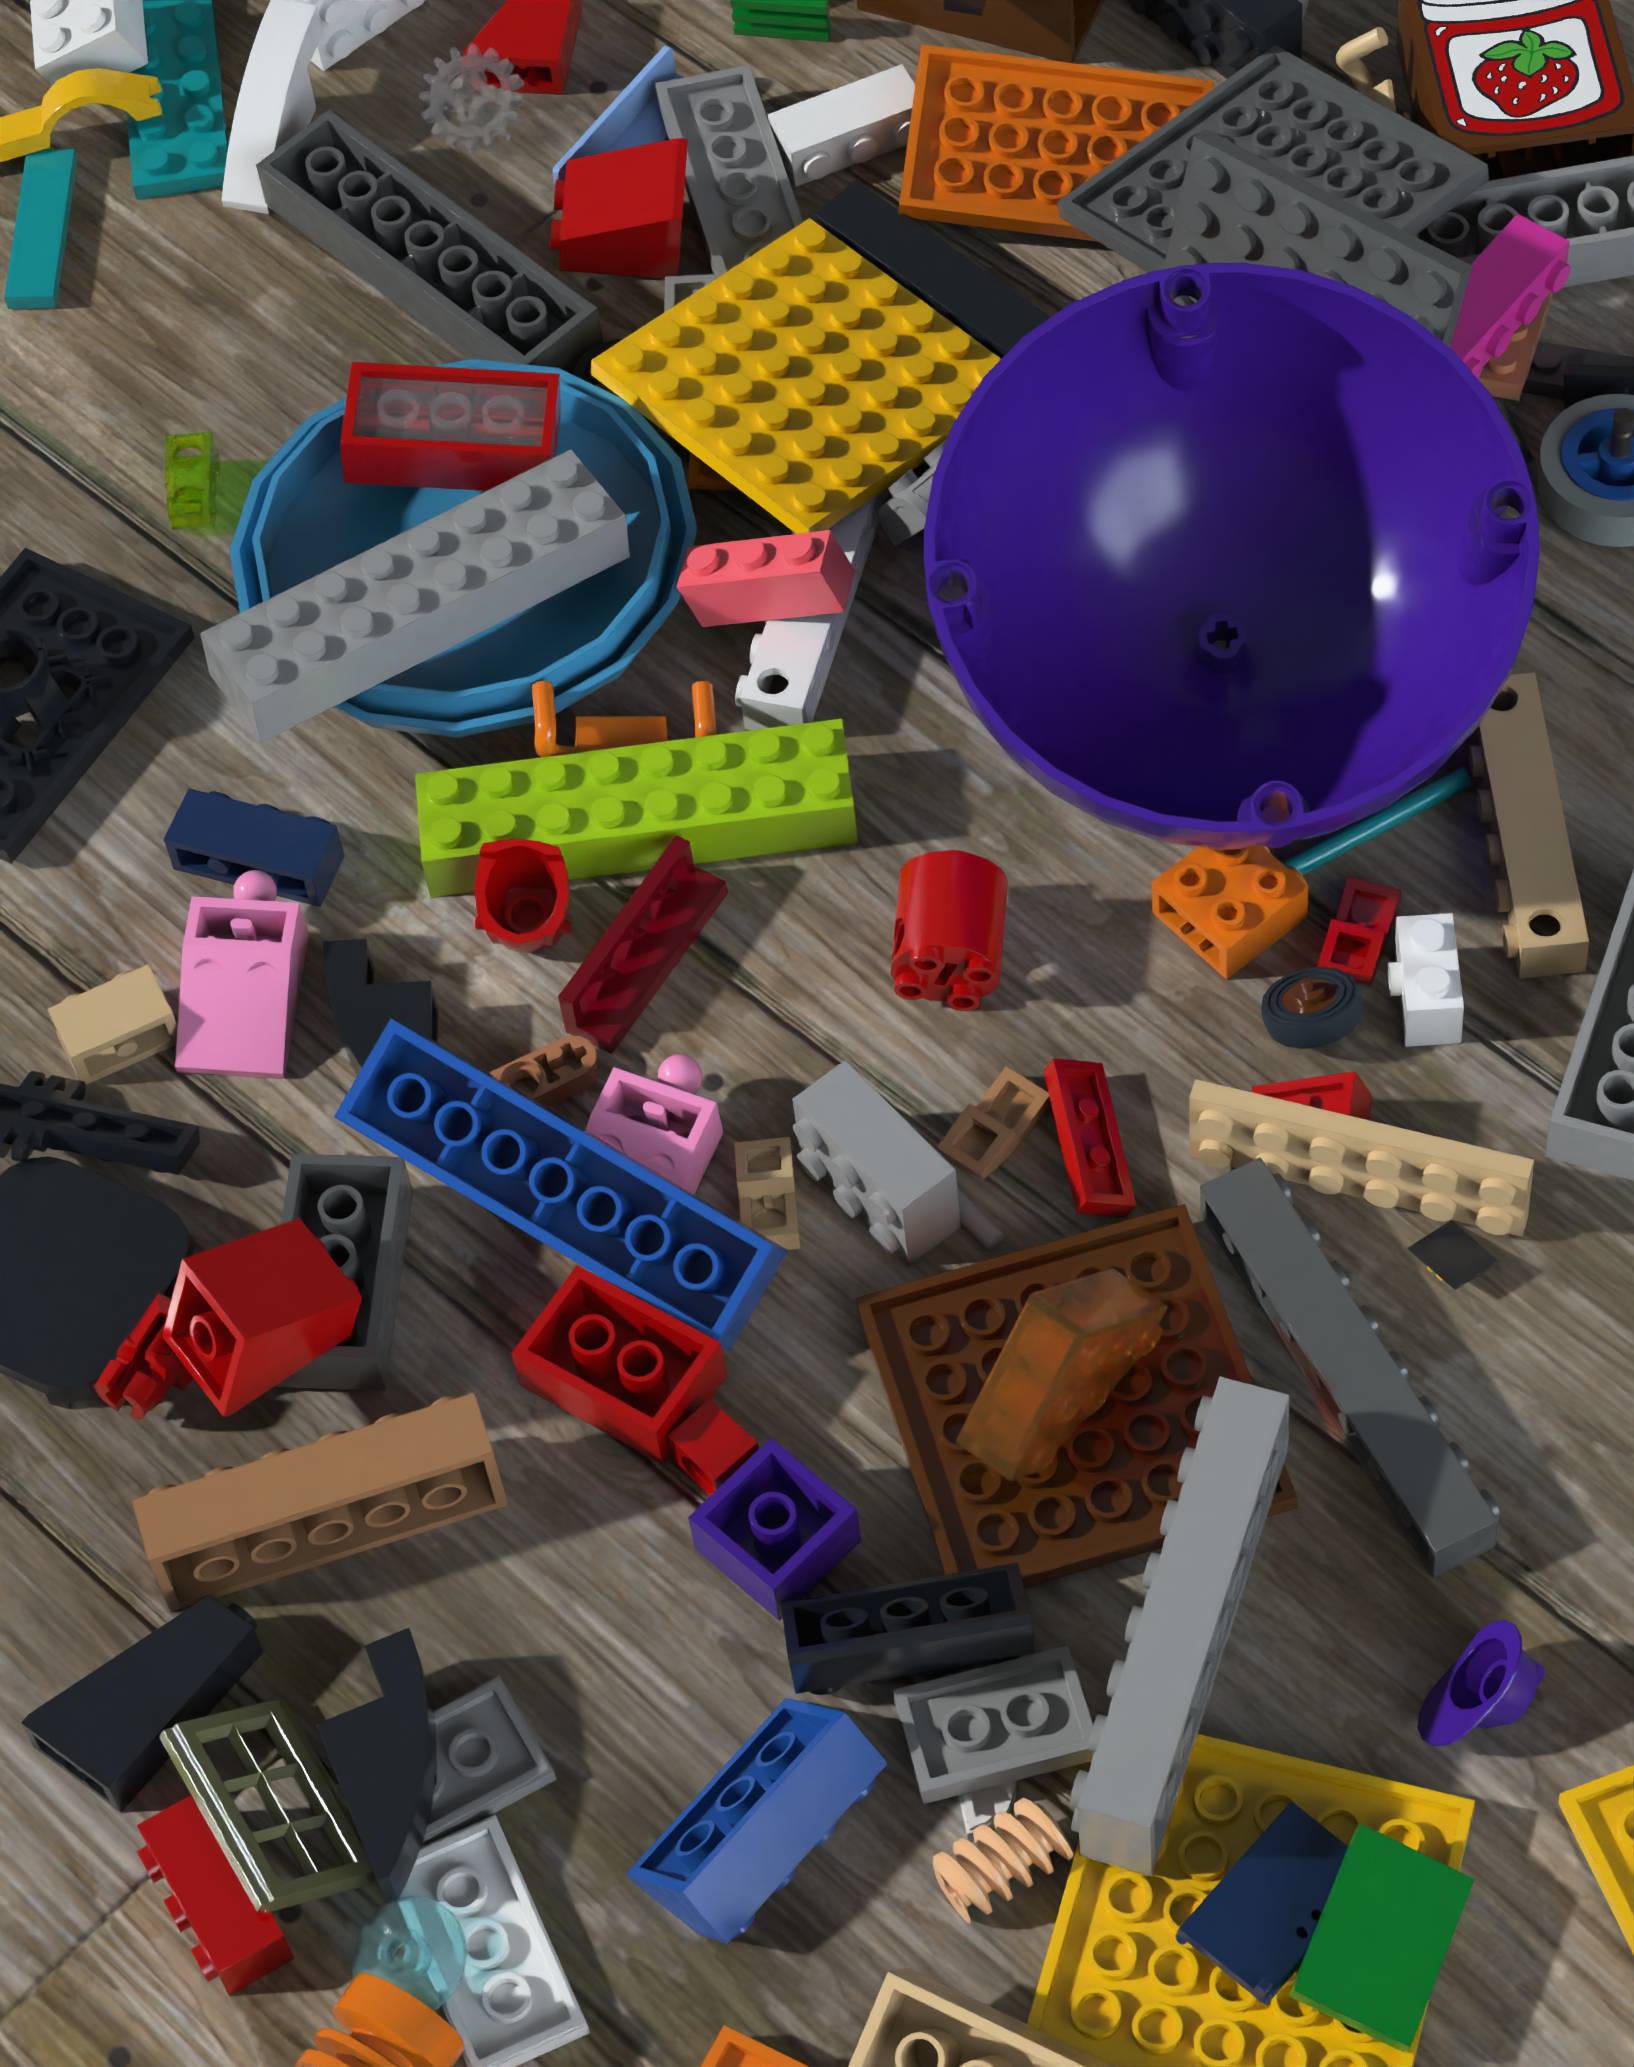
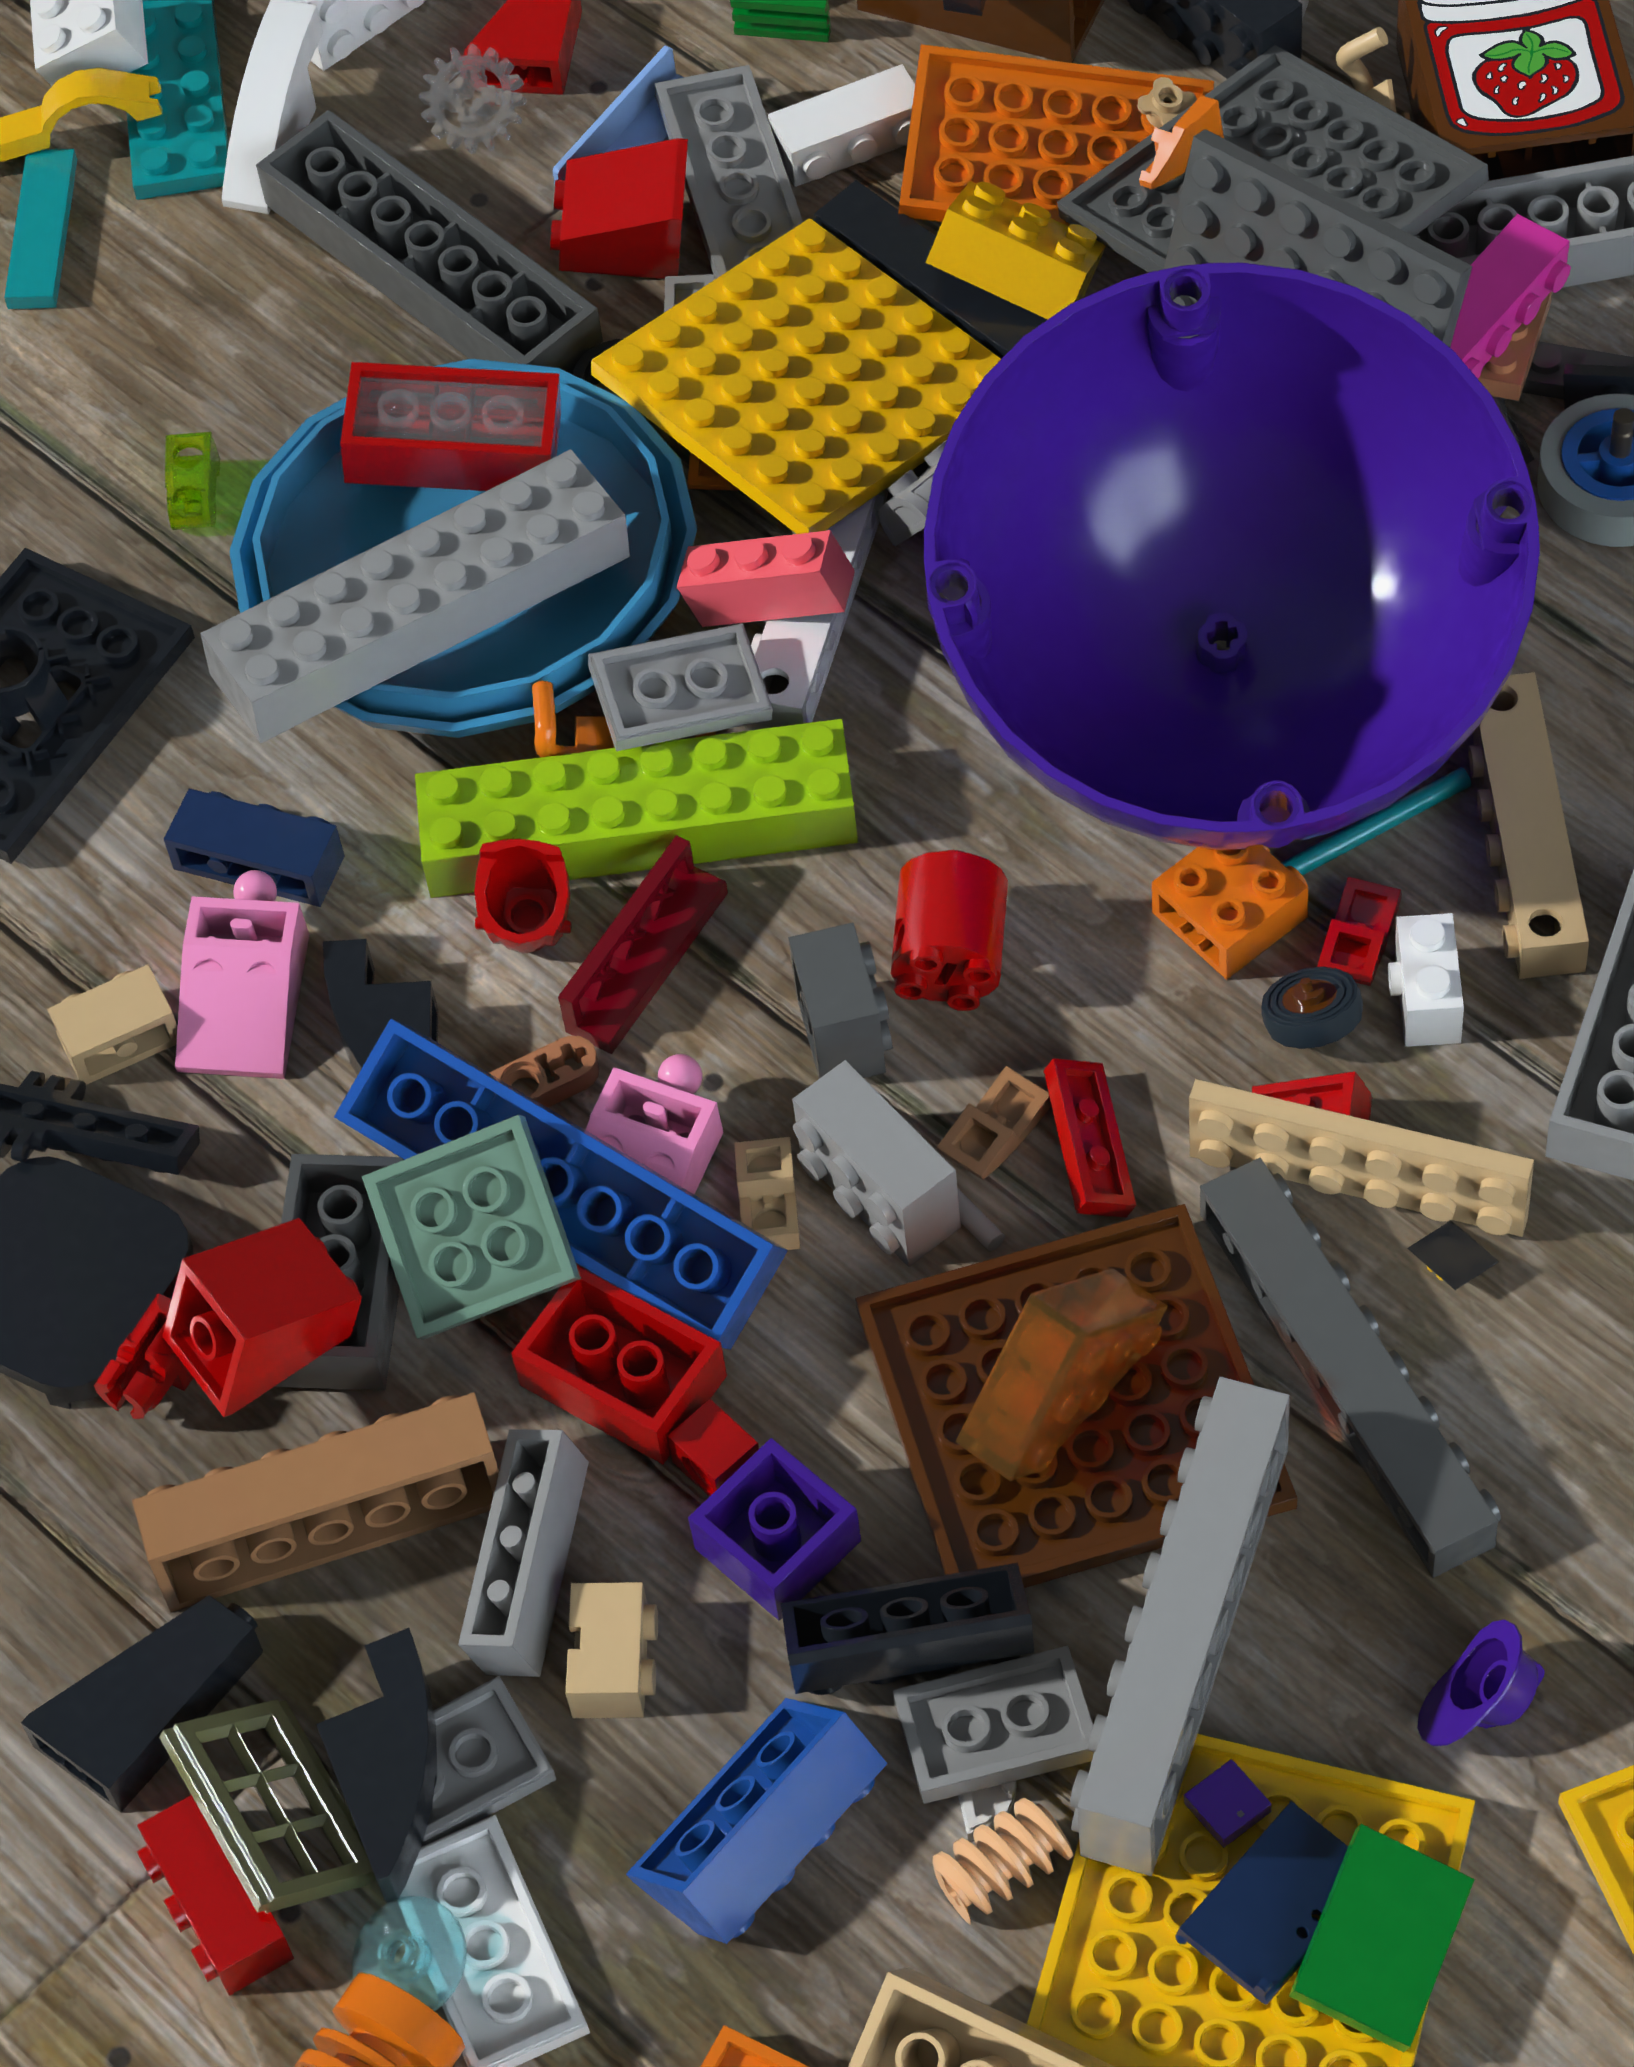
none -> sand green plate [362,1115,581,1339]
none -> light grey brick [458,1429,589,1677]
none -> tan brick [565,1582,658,1718]
none -> light grey tile [588,623,773,751]
none -> dark grey brick [788,922,893,1079]
none -> yellow brick [925,181,1106,320]
none -> tan plate [1137,77,1197,128]
none -> orange slope [1139,95,1224,189]
none -> dark purple tile [1184,1759,1272,1848]

